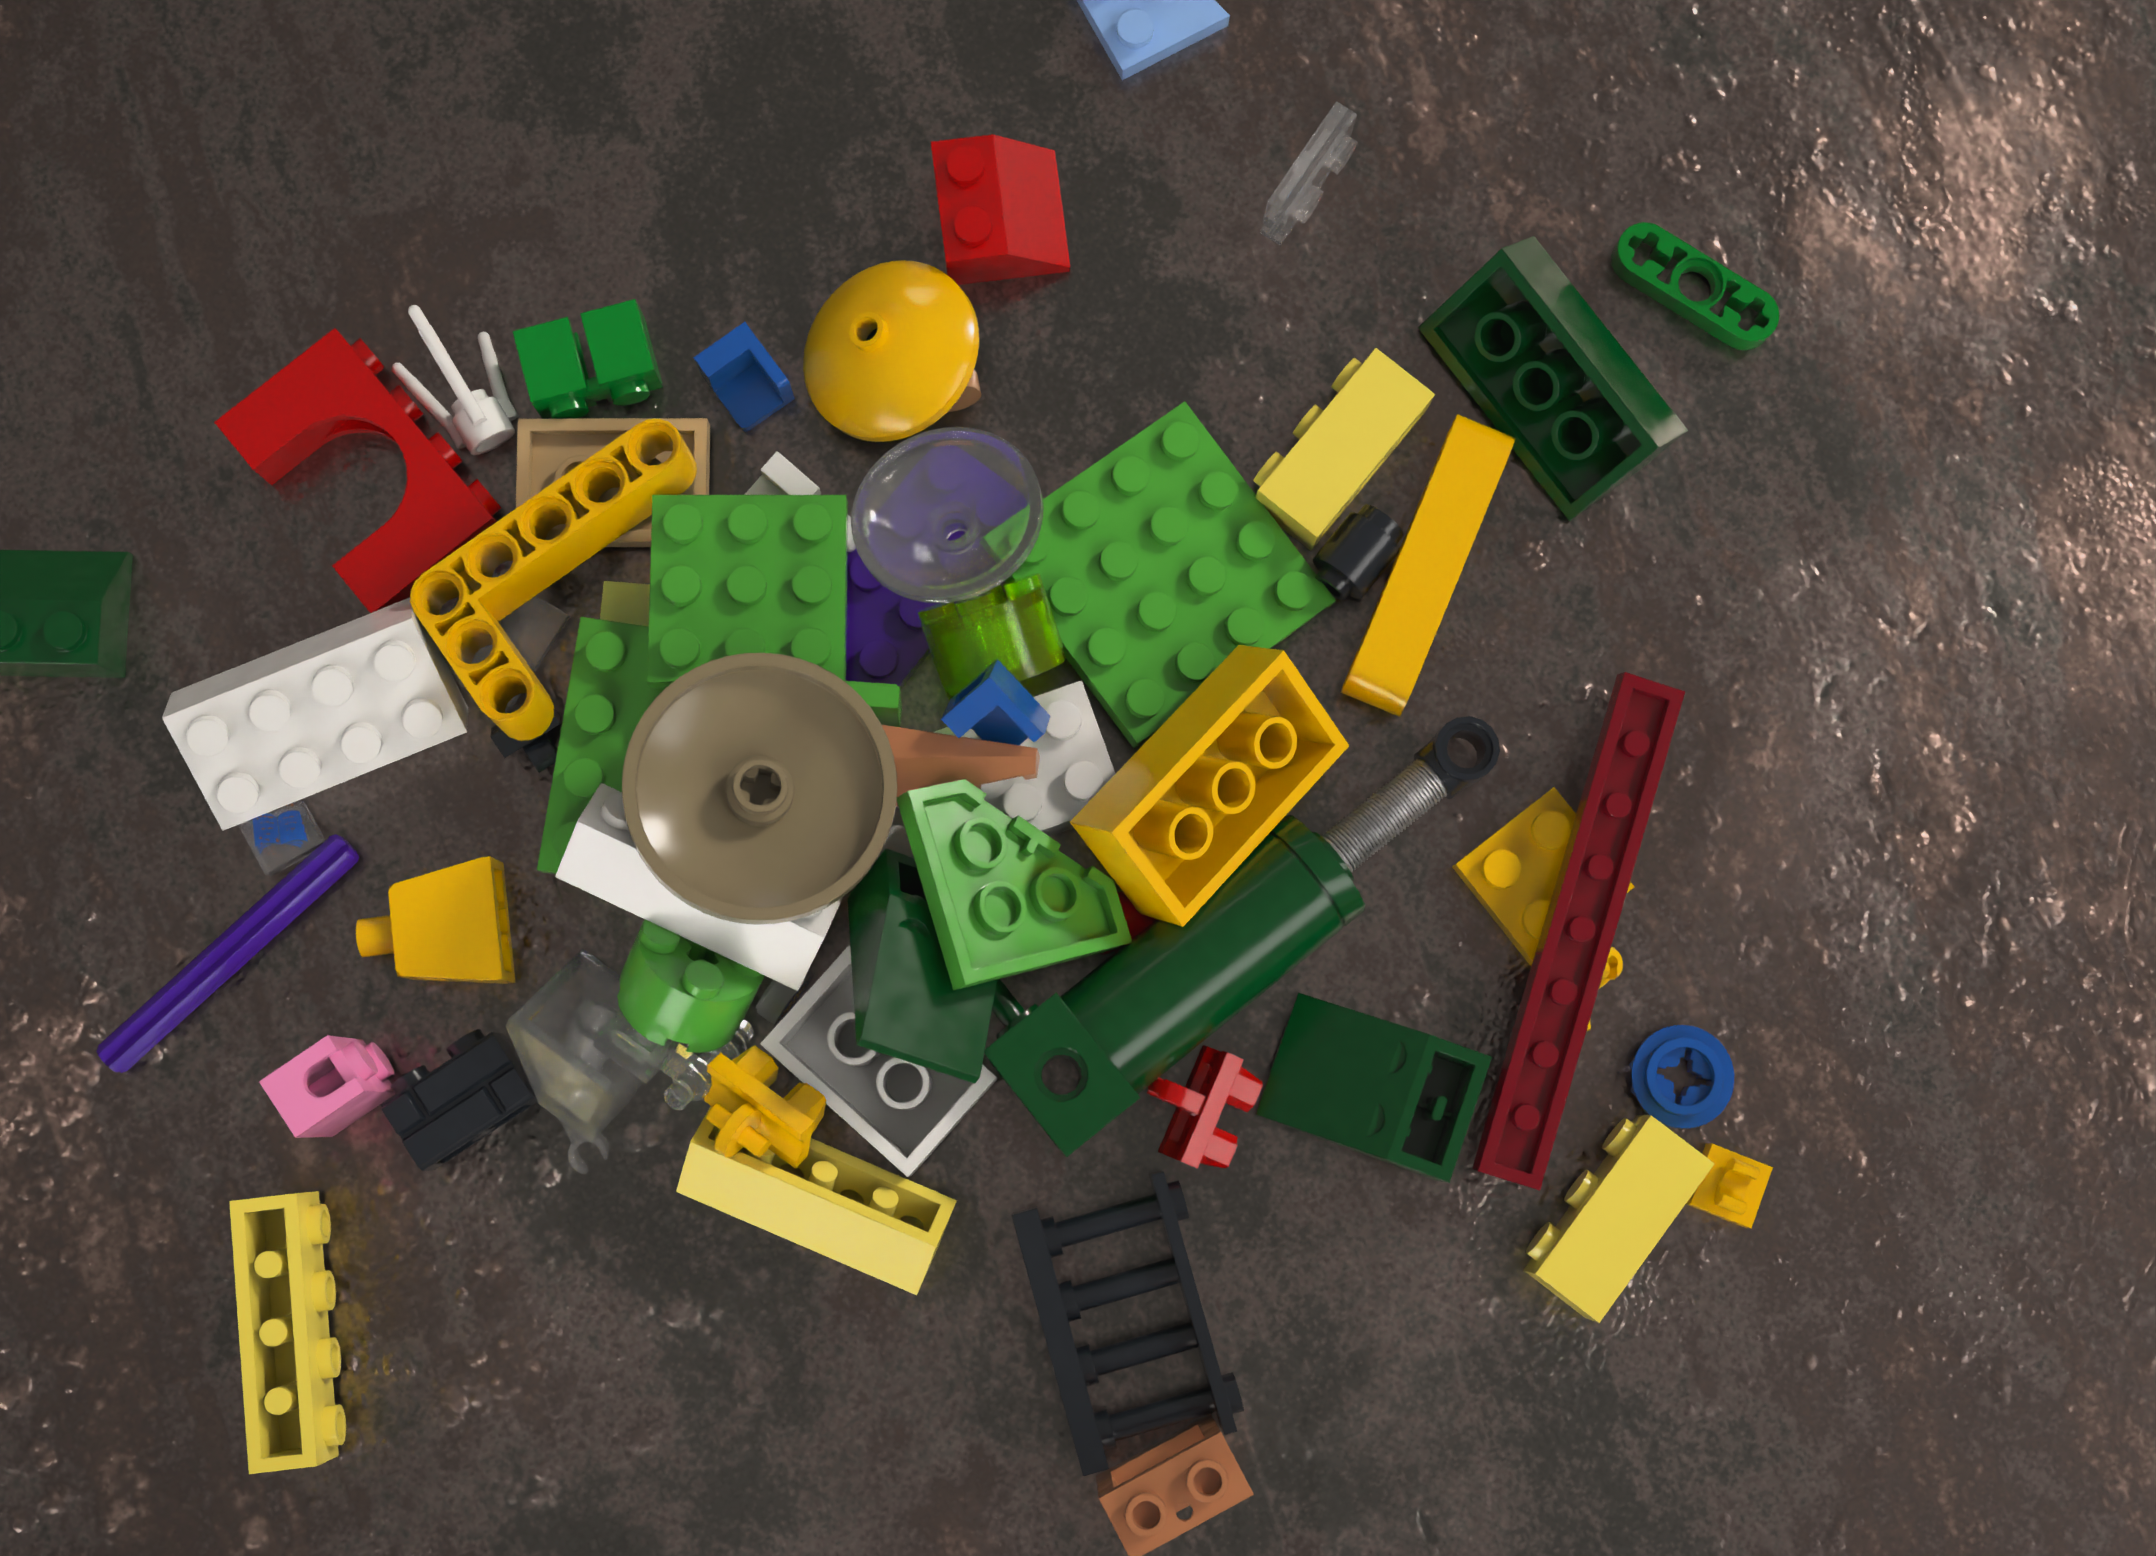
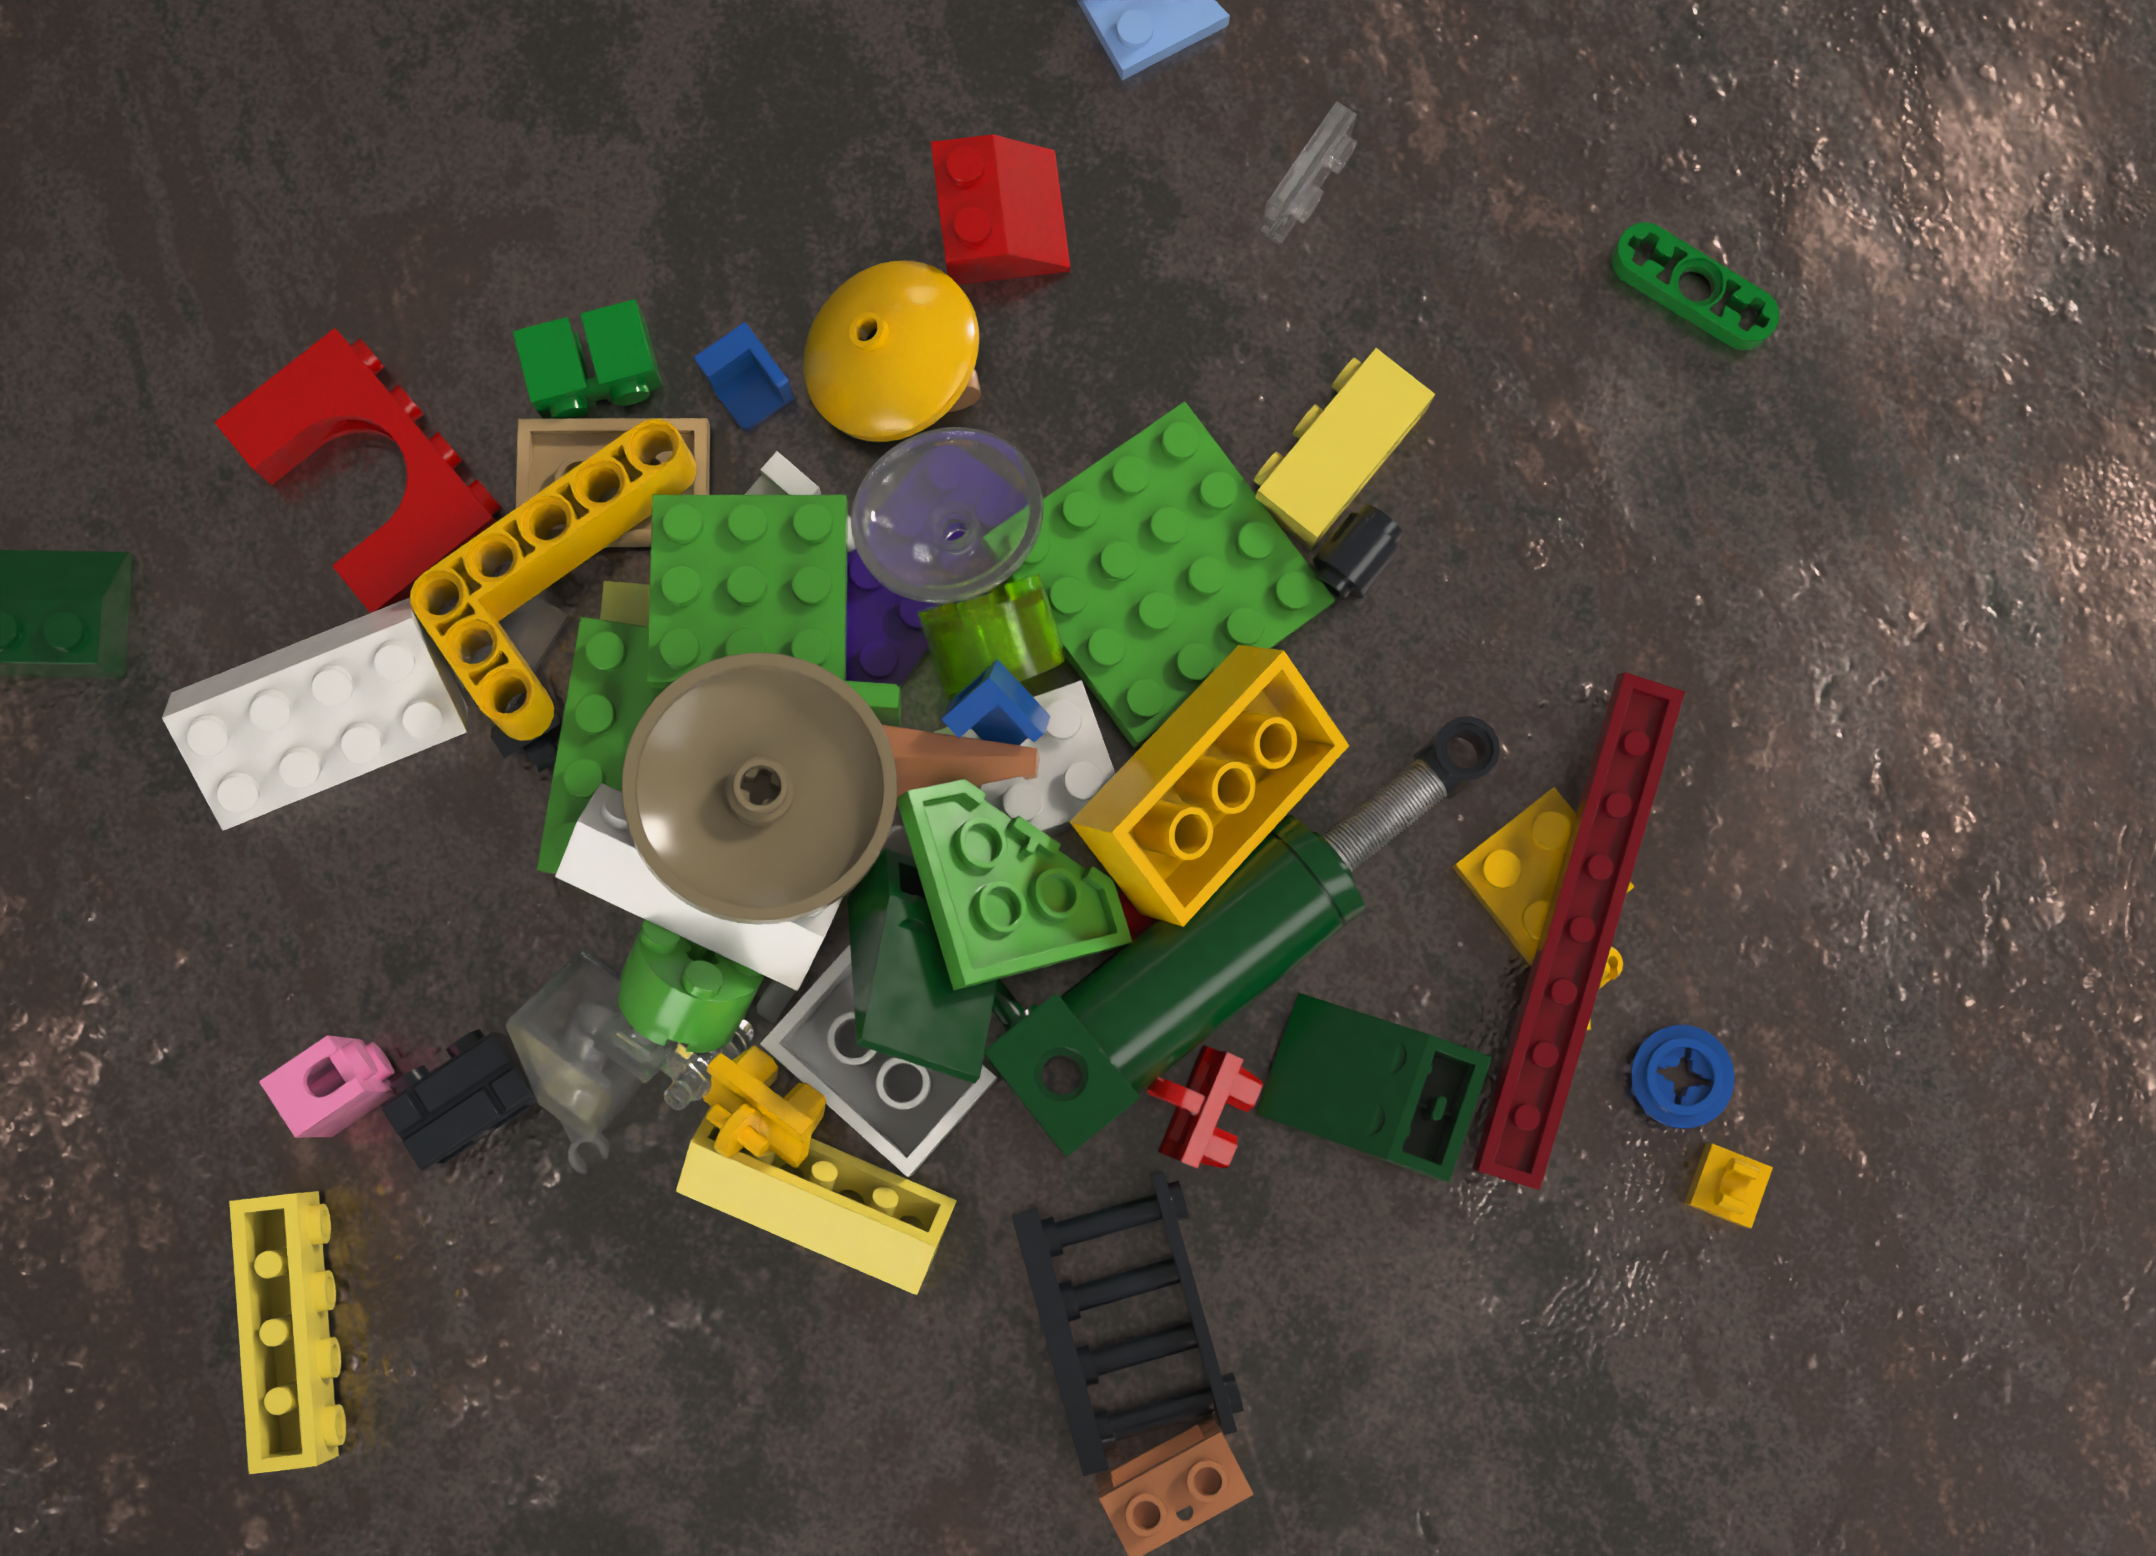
dark purple axle [96,834,359,1073] -> none
clear tile [239,799,325,876] -> none
yellow torso [356,856,516,984] -> none
white plant [391,305,519,455] -> none
yellow beam [1341,414,1515,717] -> none
dark green slope [1418,236,1688,521] -> none
light yellow brick [1524,1115,1715,1323] -> none

